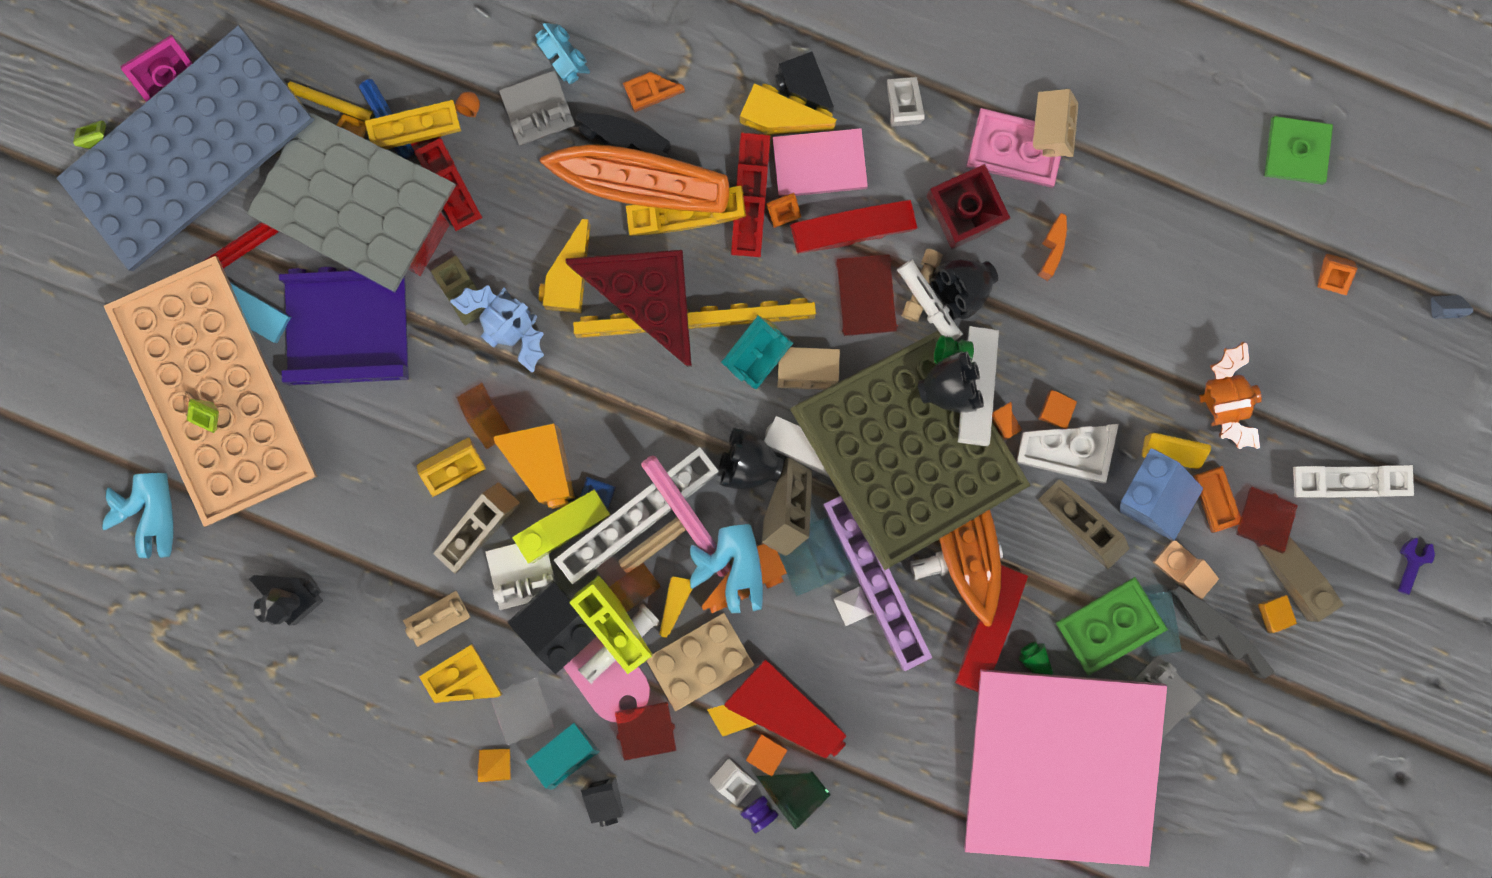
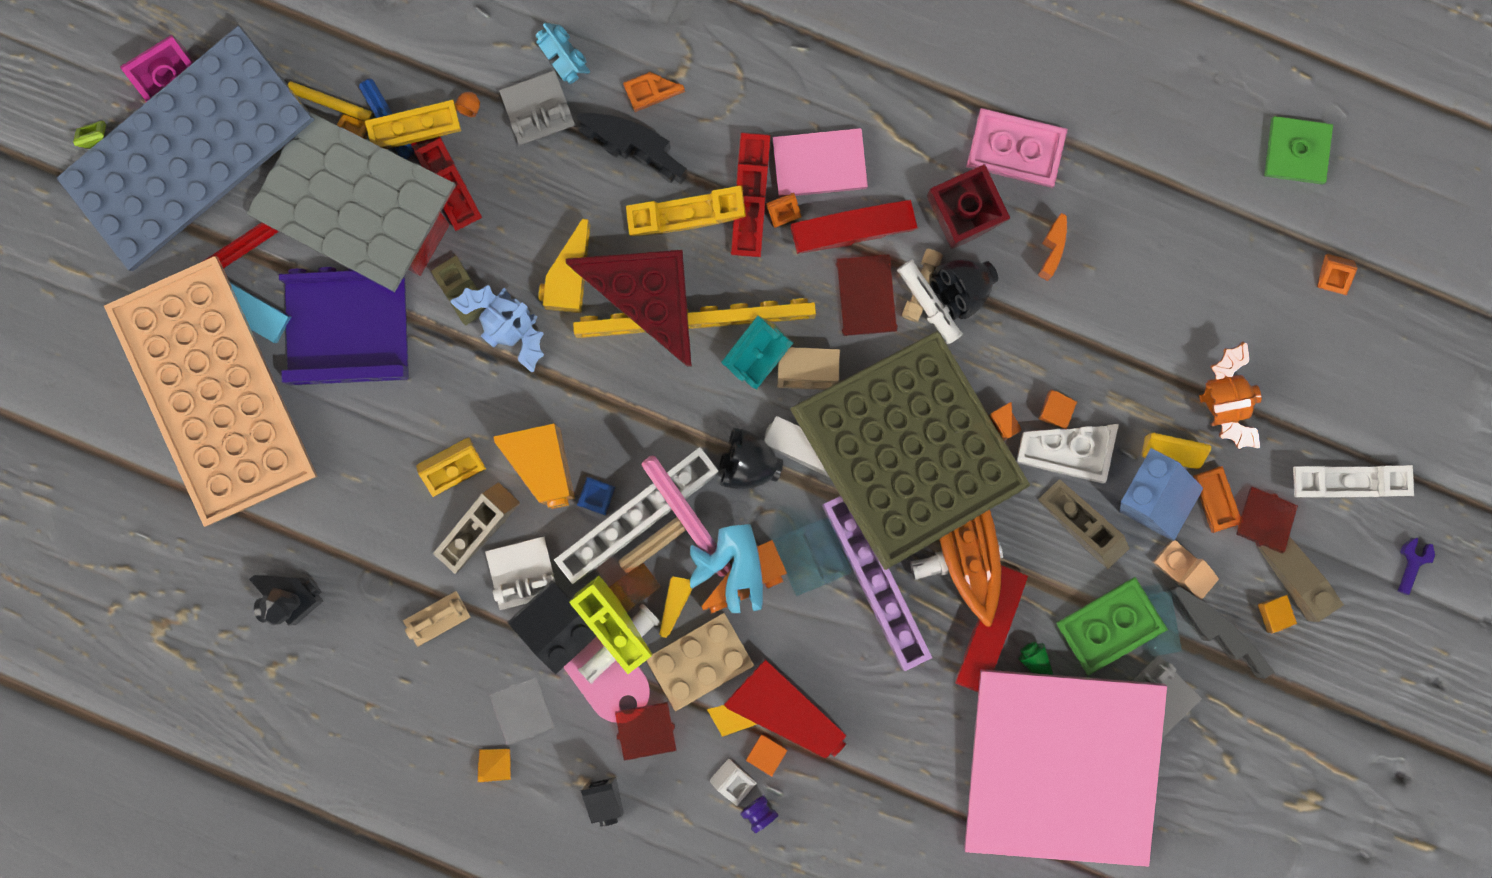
medium azure piece [102,473,174,559] -> none
lime slope [187,399,219,433] -> none
yellow wing [419,644,503,703] -> none
clear orange slope [456,382,512,449] -> none
neon yellow slope [512,489,610,564] -> none
teal hinge [526,723,600,790] -> none
orange piece [540,144,729,213] -> none
yellow slope [740,83,837,135] -> none
clear green slope [756,771,831,830] -> none
dark tan slope [762,457,812,556] -> none
black slope [775,52,834,114] -> none
white slope [833,586,873,626] -> none
white slope [887,77,925,127] -> none
black piece [918,351,984,413] -> none
green wheel [934,335,974,364] -> none
white tile [958,326,999,447] -> none
tan hinge [1033,89,1079,157] -> none
sand blue slope [1431,295,1473,319] -> none

